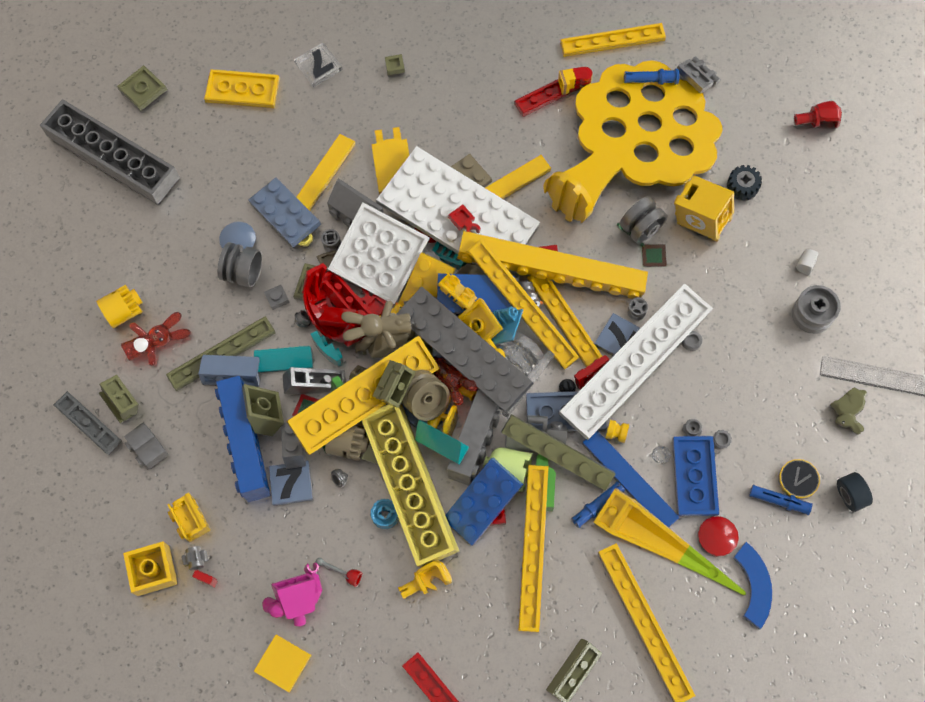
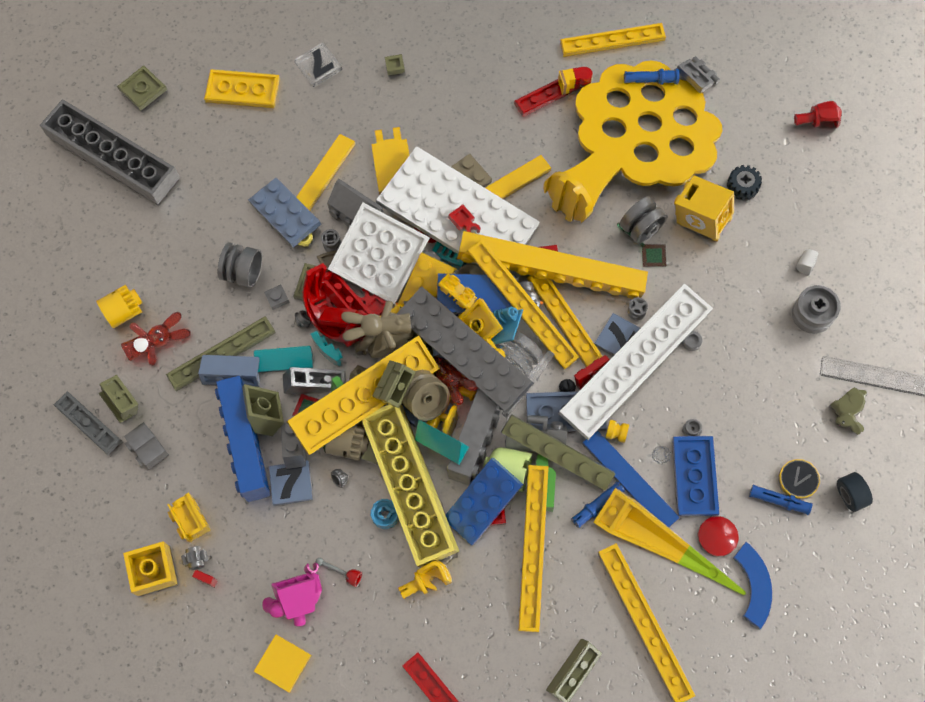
sand blue dish [219,222,256,249] -> none
flat silver piece [713,430,732,449] -> none

